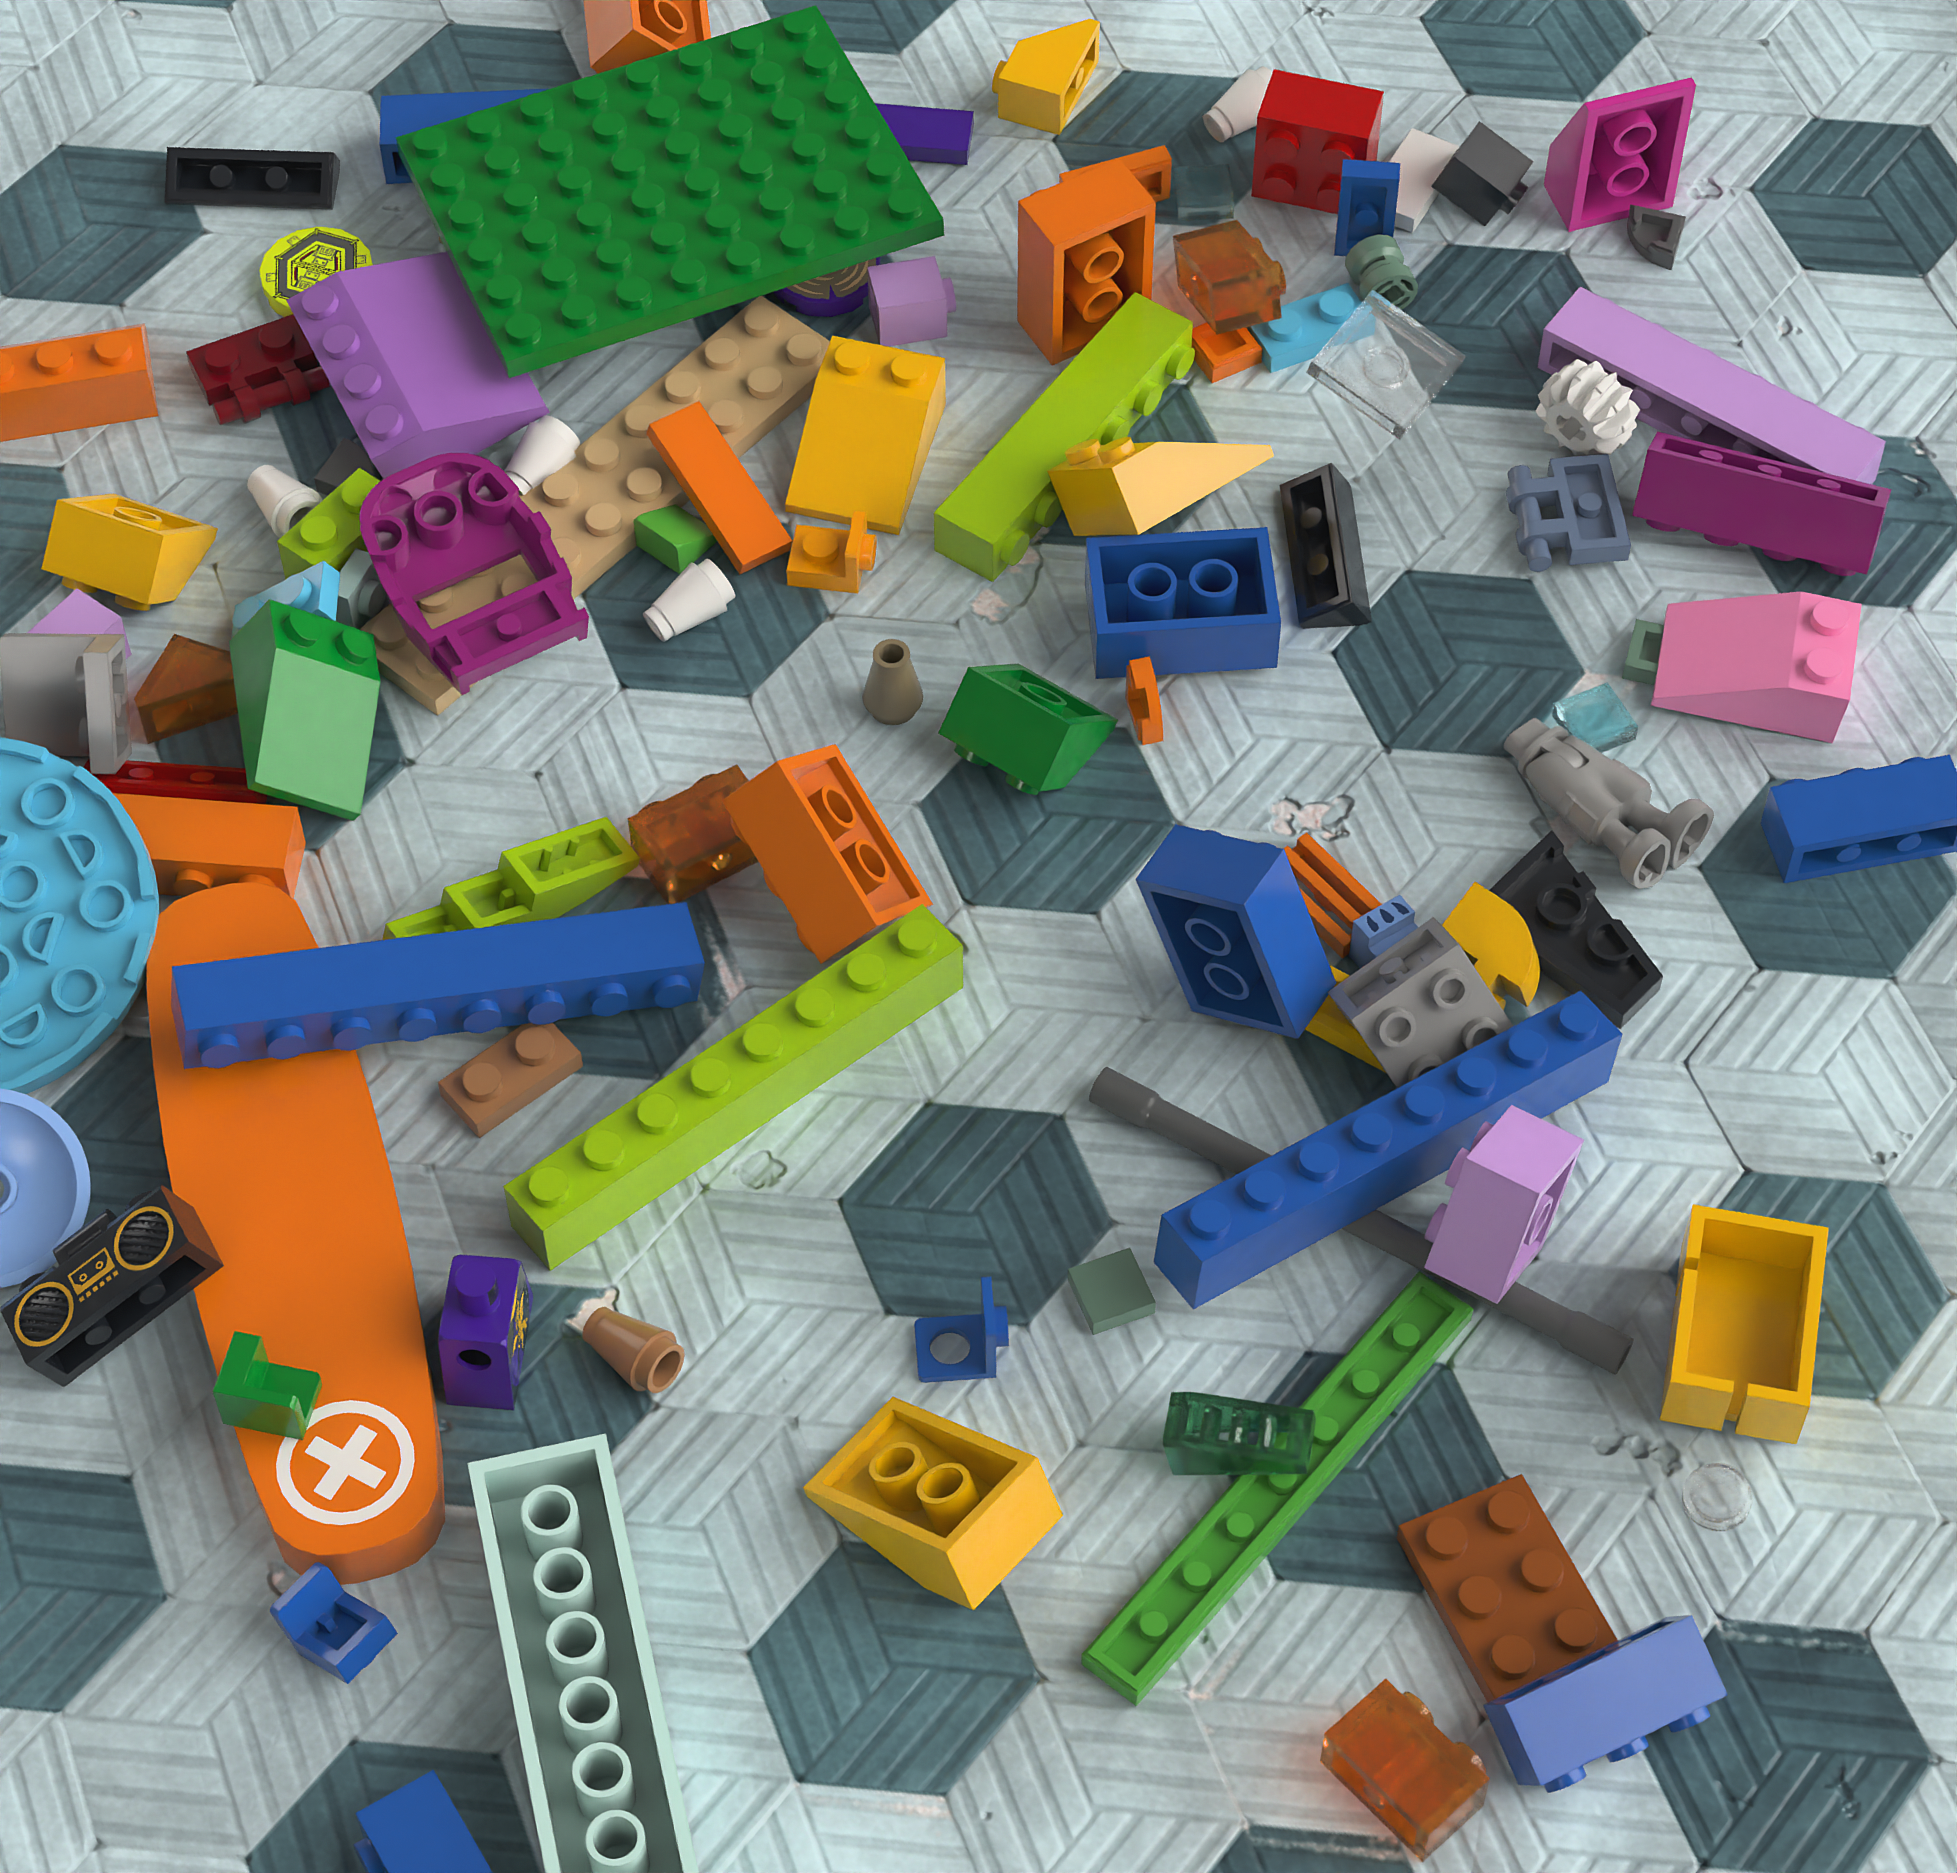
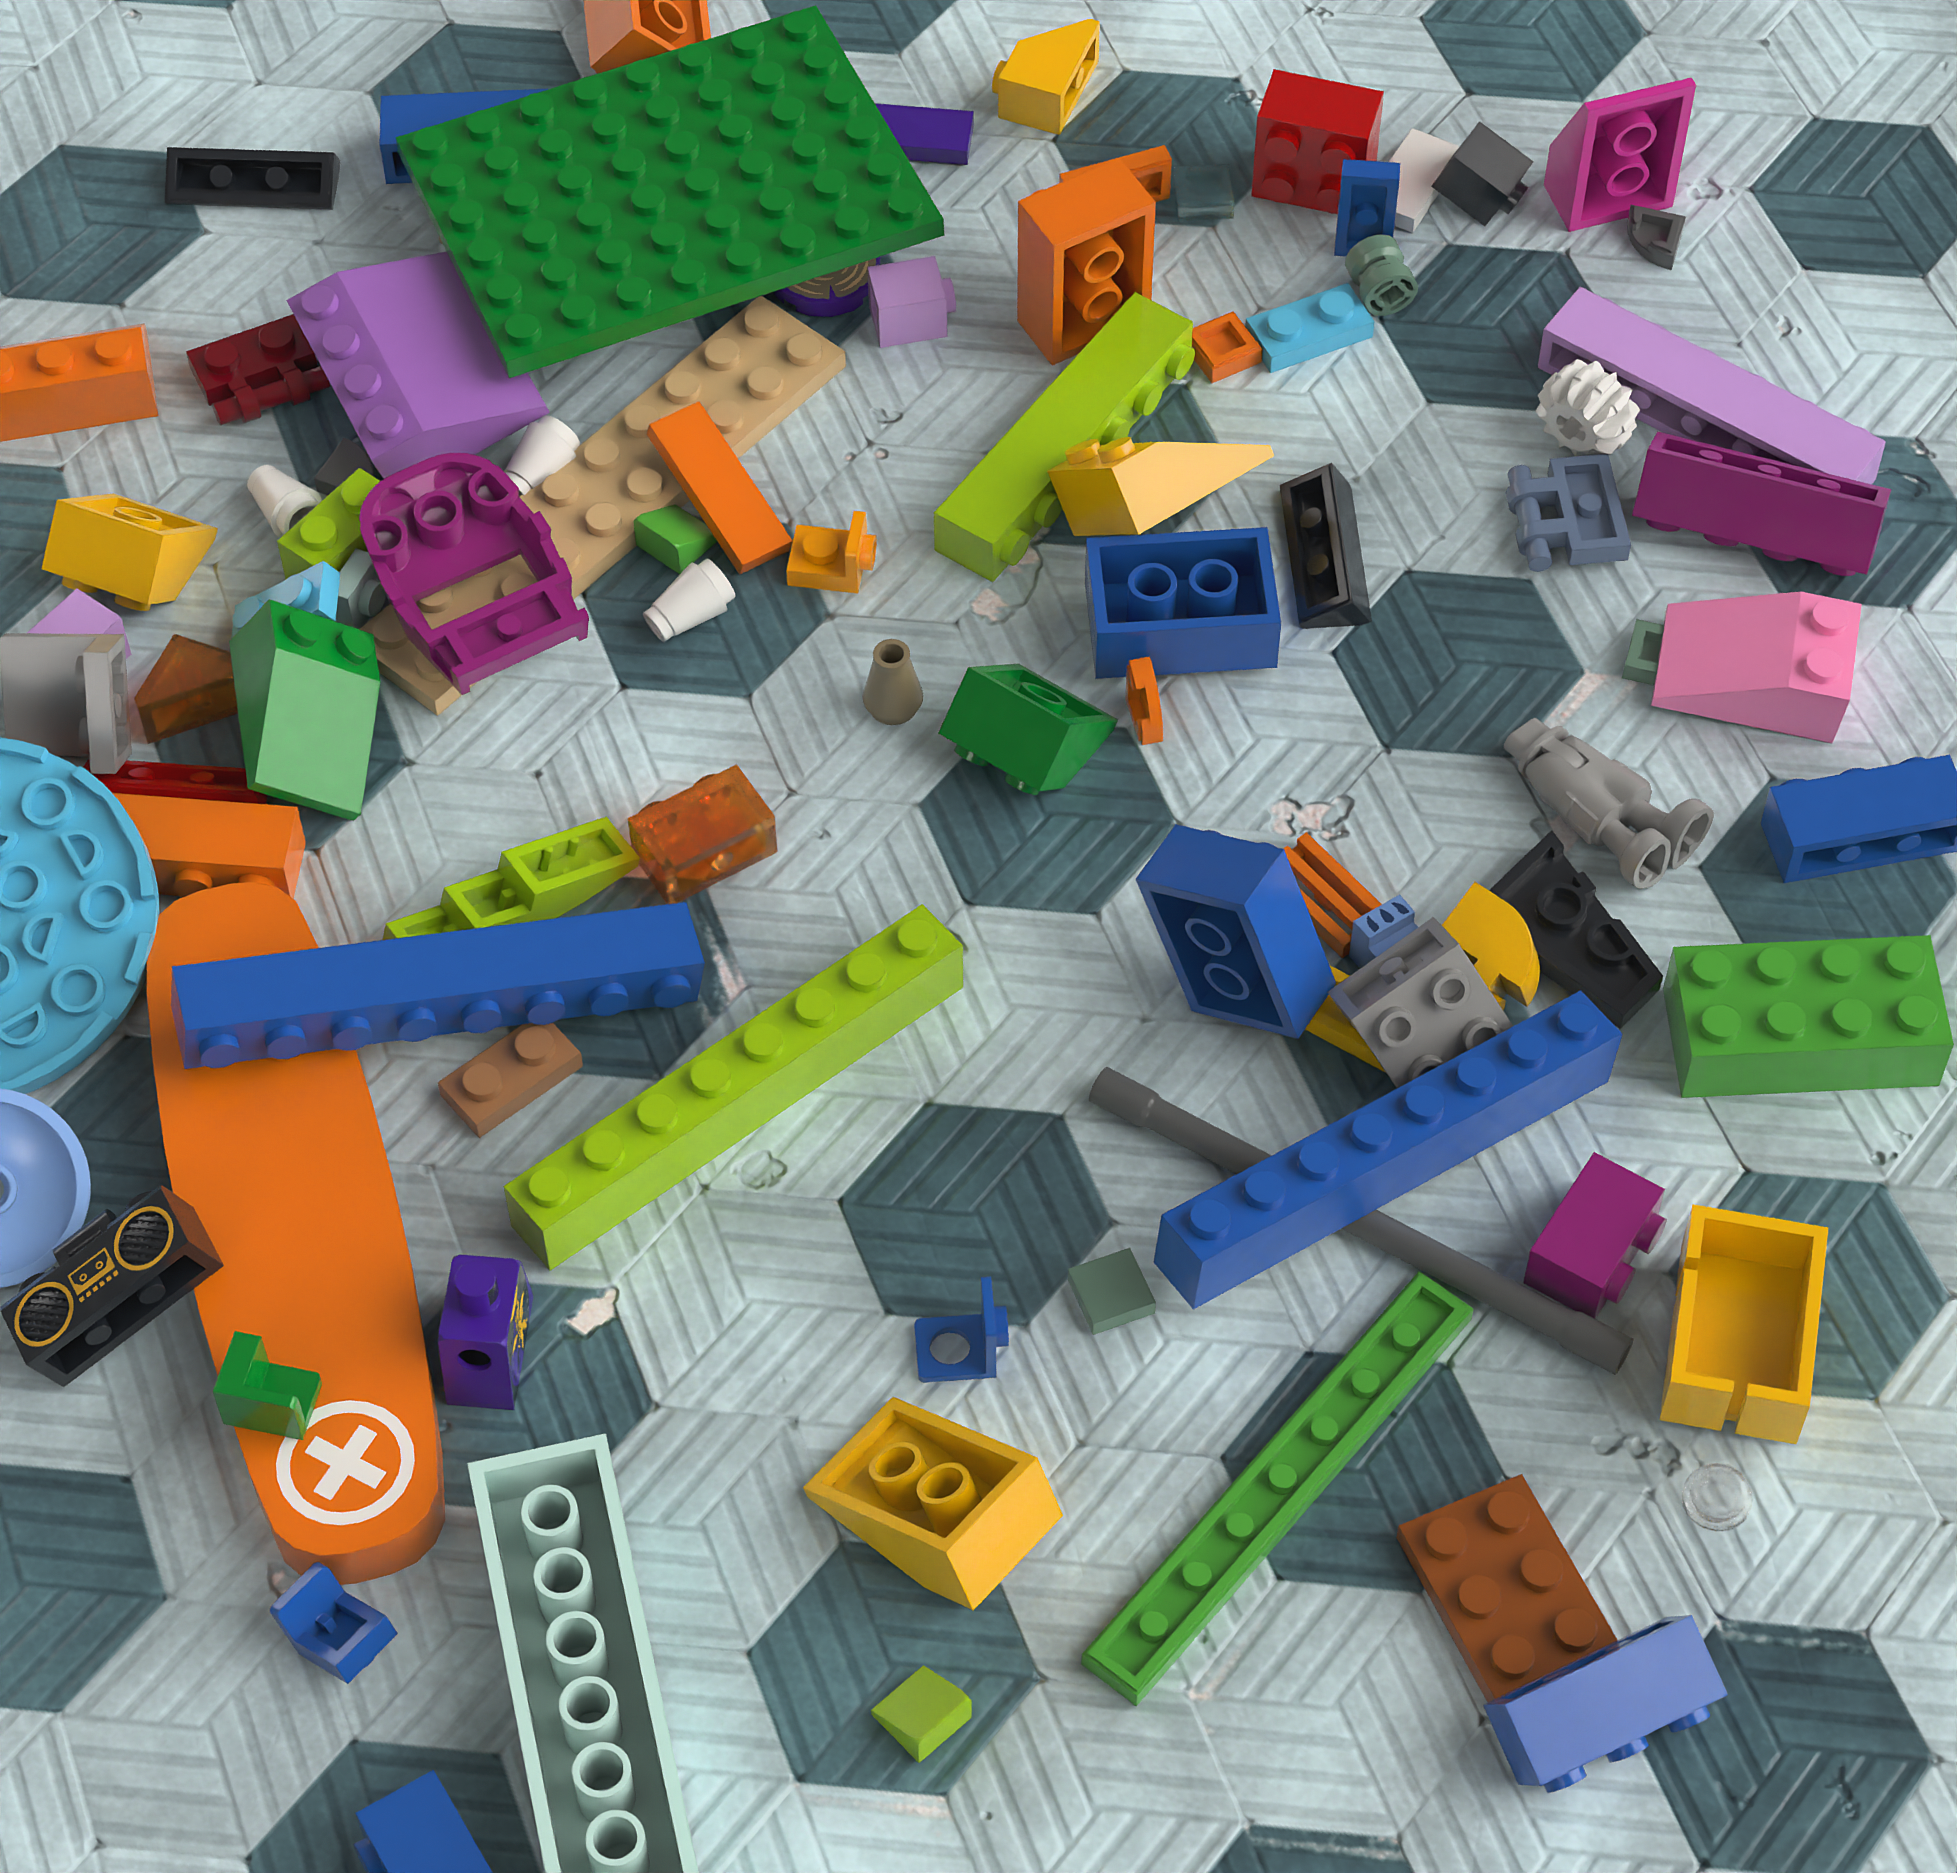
tile [259,227,373,317] -> none
medium nougat cone [582,1307,685,1393] -> none
orange slope [722,744,933,964] -> none
yellow slope [785,335,946,535] -> none
clear green slope [1163,1392,1316,1475] -> none
clear orange brick [1173,220,1286,335] -> none
white cone [1203,66,1272,142] -> none
clear tile [1306,290,1466,440] -> none
clear orange brick [1320,1679,1490,1862] -> none
lavender brick [1424,1105,1584,1304] -> none
clear light blue tile [1552,682,1638,753] -> none
none -> lime slope [871,1665,972,1763]
none -> magenta brick [1523,1152,1667,1319]
none -> bright green brick [1663,935,1954,1098]

